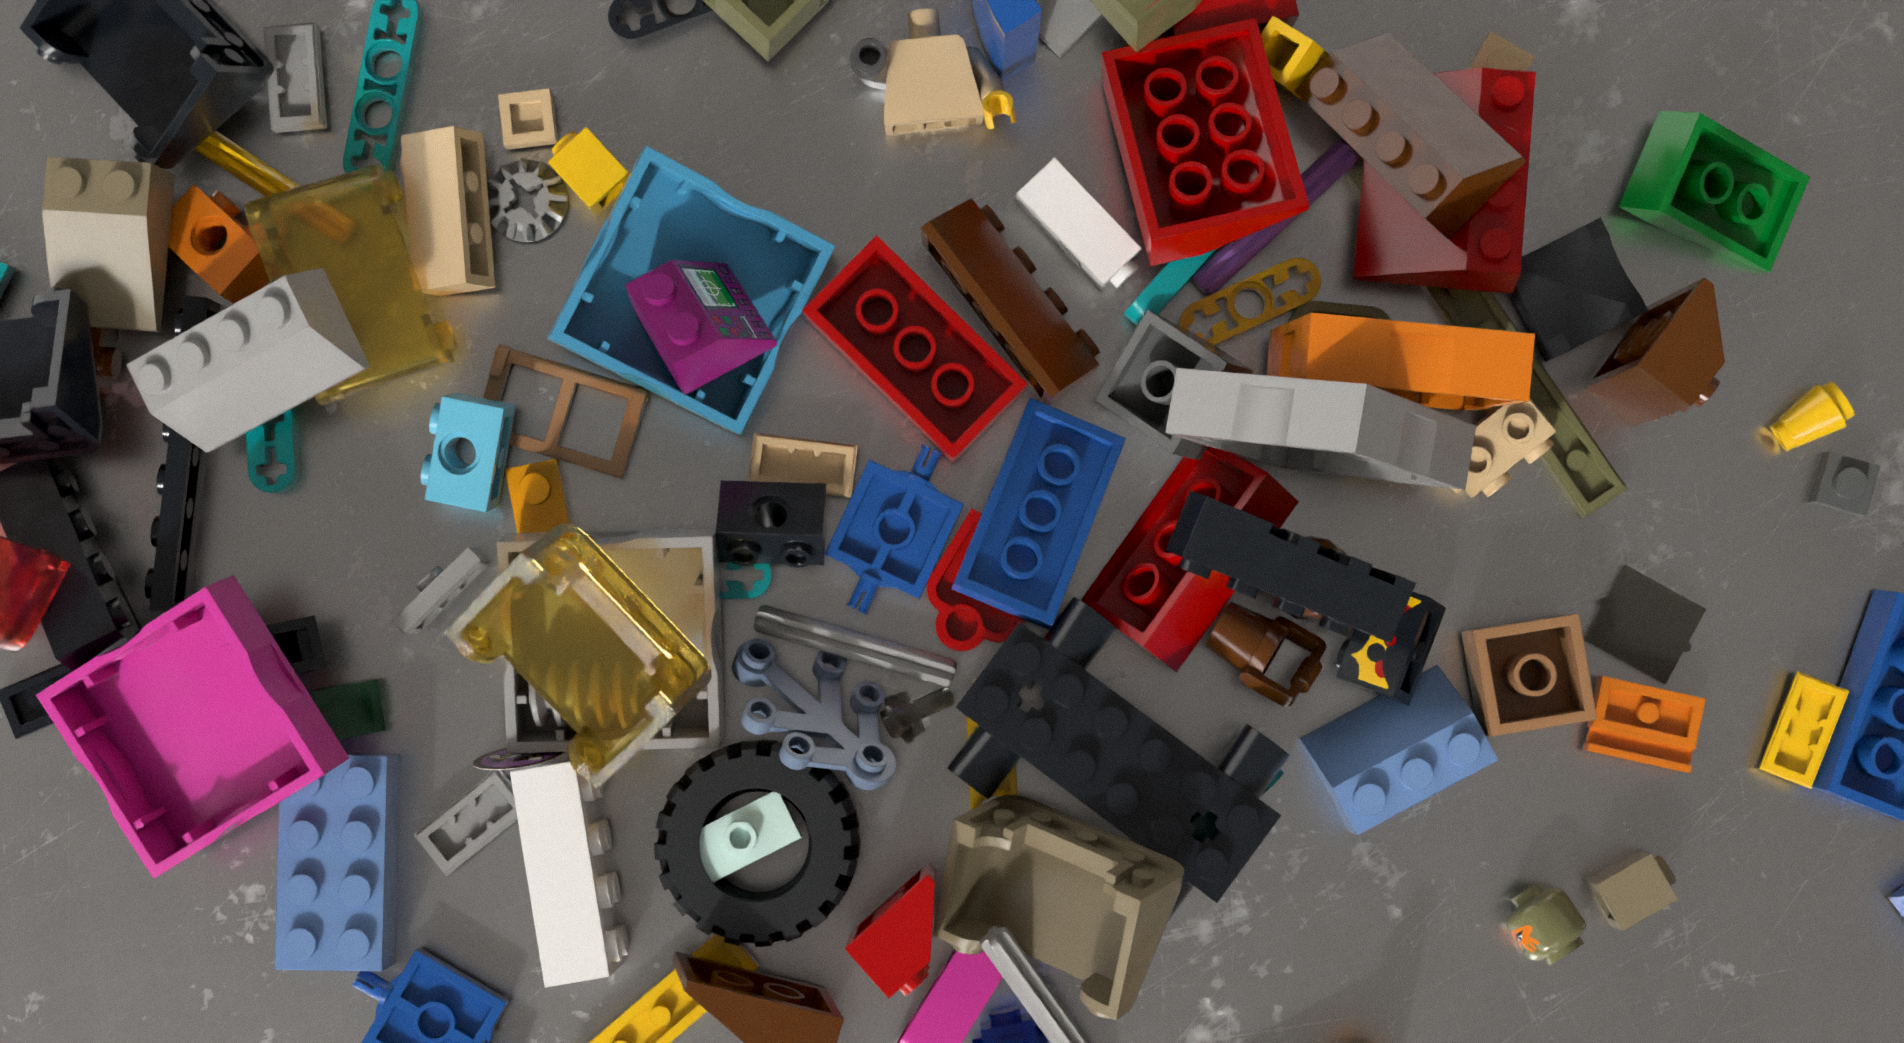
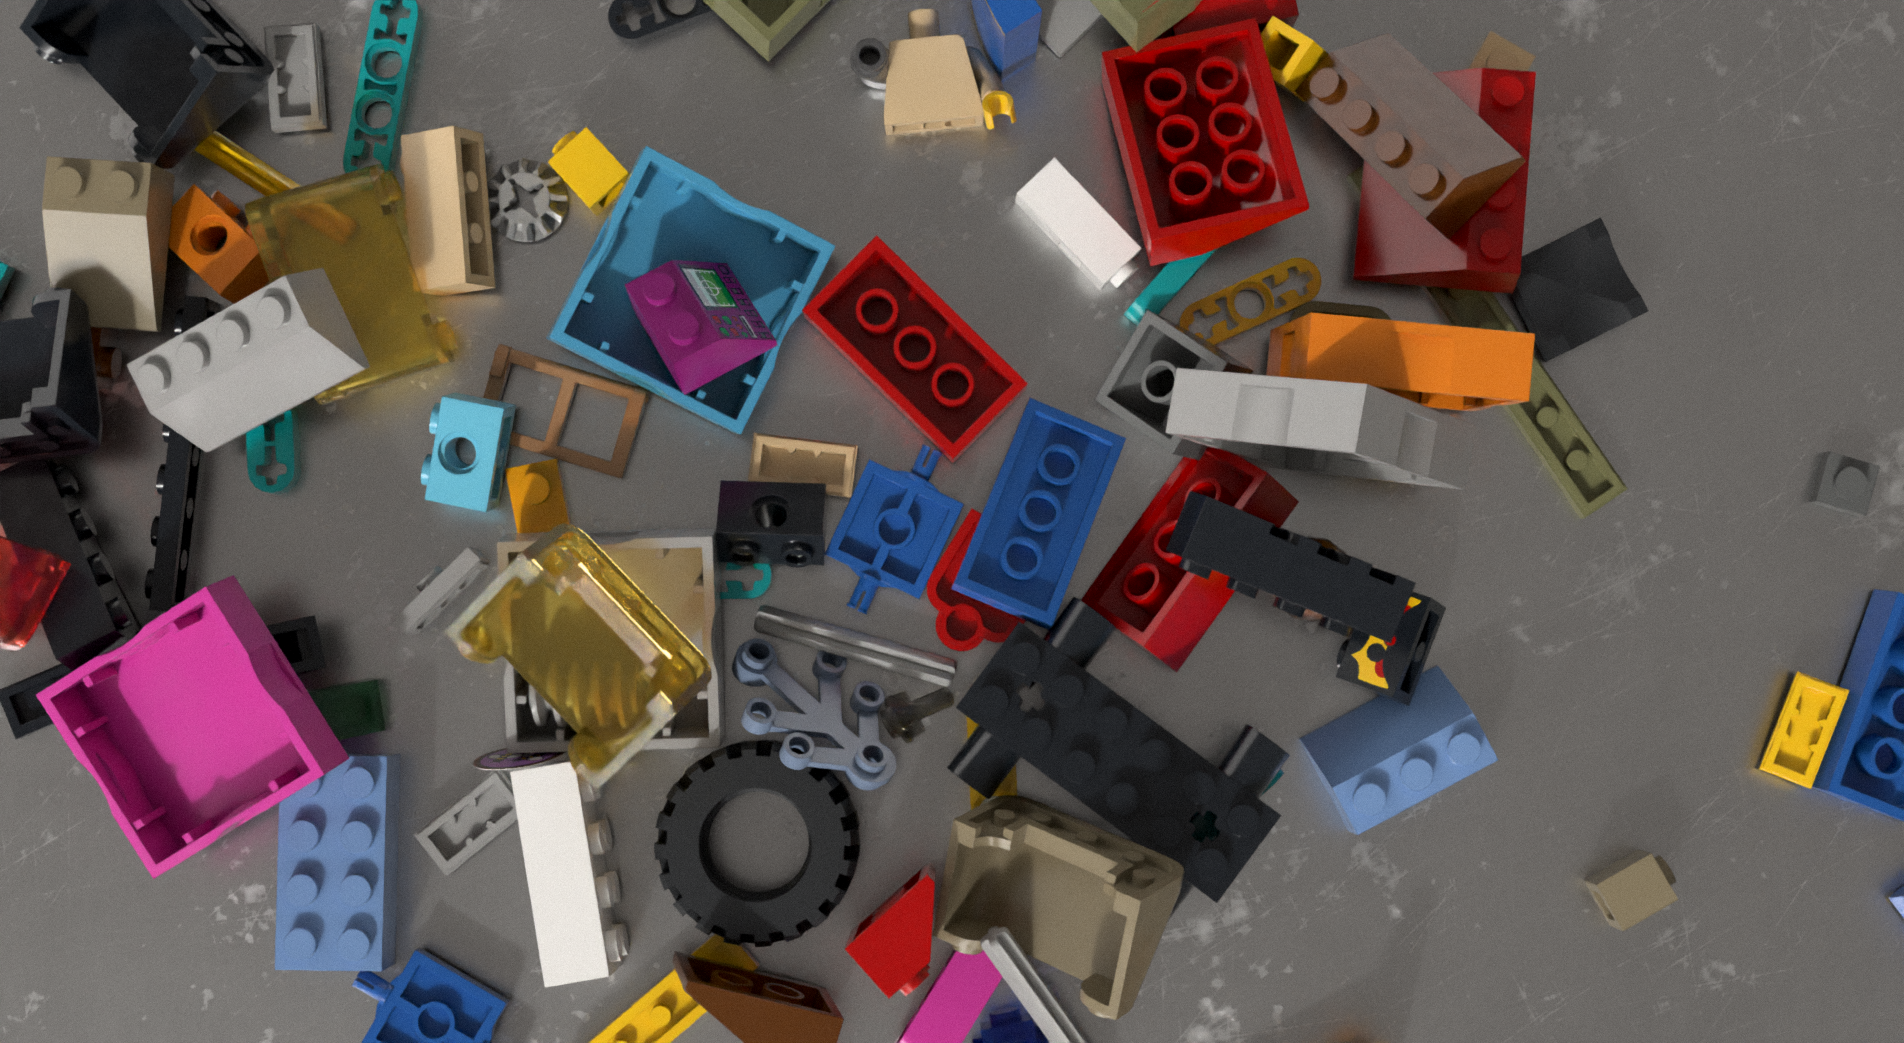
tan plate [498,88,558,150] -> none
light aqua plate [700,791,803,882] -> none
reddish brown slope [921,198,1100,406] -> none
medium lavender axle [1192,140,1357,296] -> none
reddish brown piece [1206,602,1327,707] -> none
tan brick [1451,397,1556,498] -> none
medium nougat brick [1461,614,1597,737] -> none
olive head [1506,883,1586,966] -> none
orange plate [1582,676,1706,773] -> none
reddish brown slope [1583,277,1725,426] -> none
clear smoke piece [1583,565,1706,684] -> none
green slope [1619,110,1810,273] -> none
yellow cone [1769,381,1855,452] -> none

